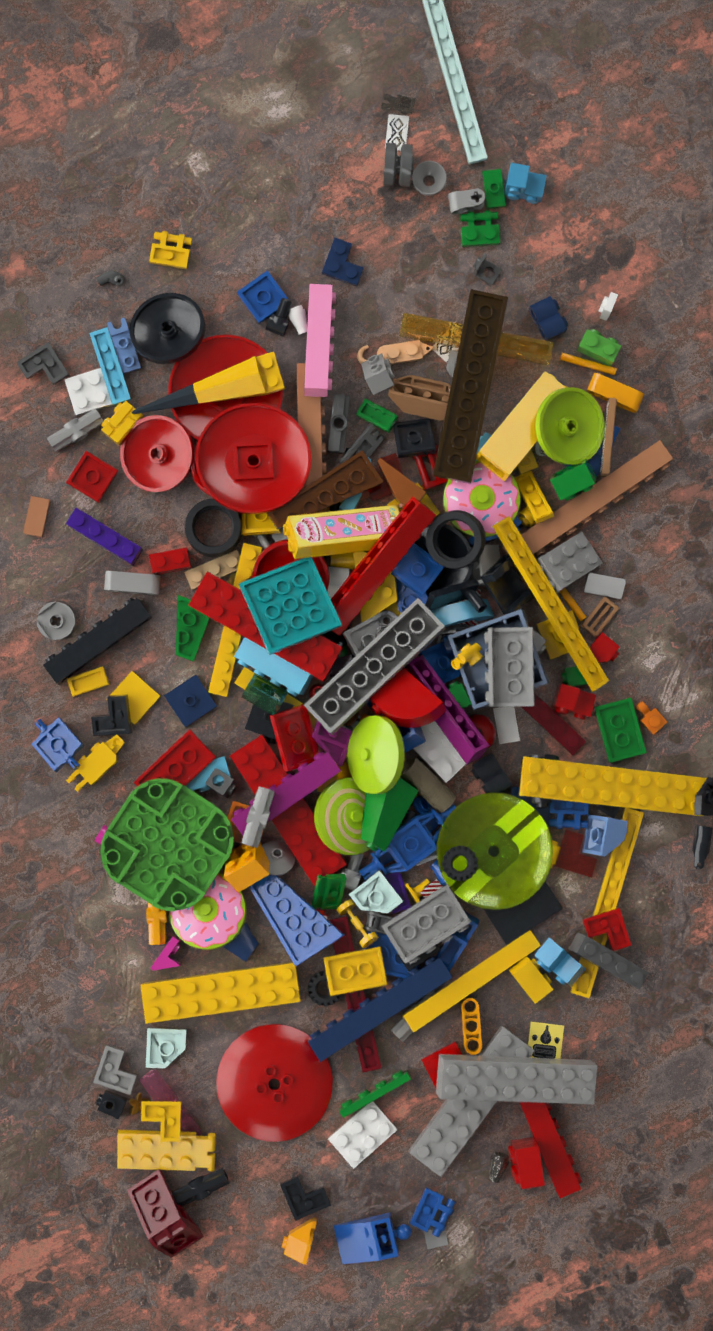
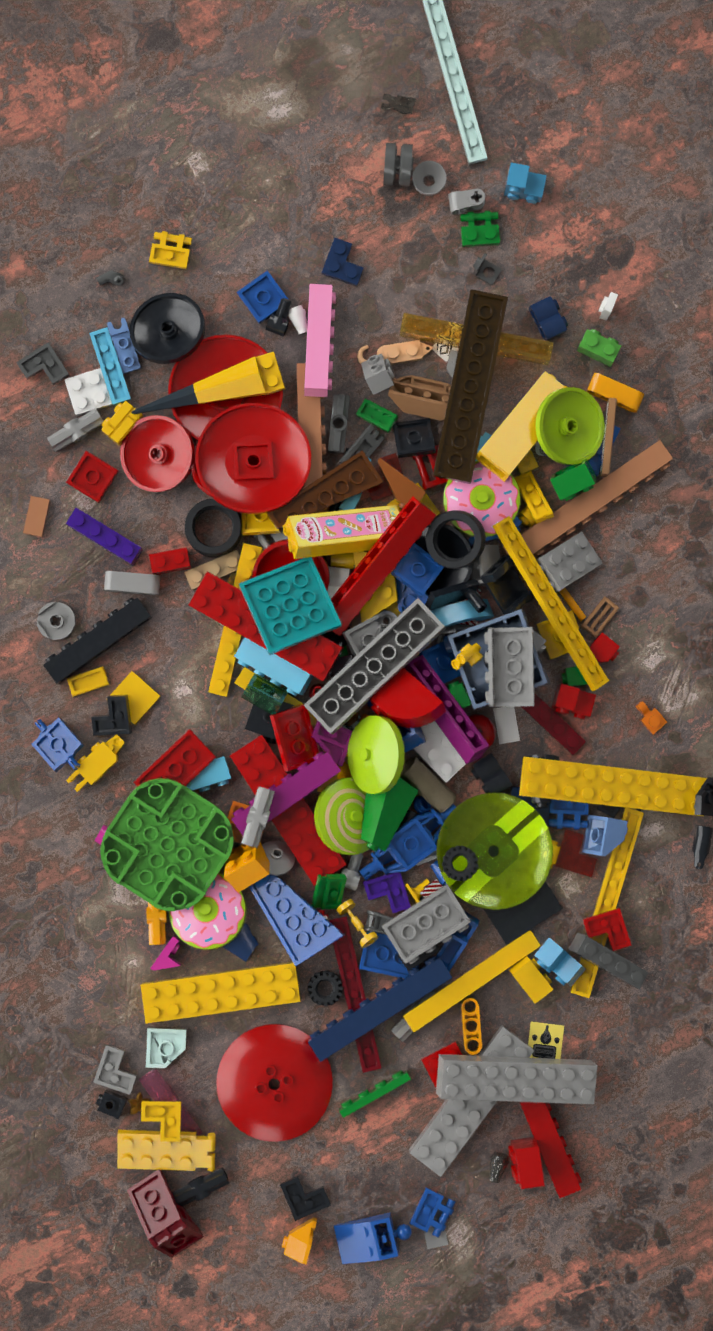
dark blue plate [164,675,217,728] -> none
green wing [175,595,210,662] -> none
dark grey bracket [206,768,238,798] -> none
yellow tile [323,946,388,996] -> none
white plate [328,1101,397,1169] -> none
light aqua plate [349,871,403,913] -> none
white sticker [385,114,409,151] -> none
green plate [482,169,506,210] -> none
light orange bar [560,353,617,375] -> none
light grey slope [584,572,626,599] -> none
green plate [594,698,646,763] -> none

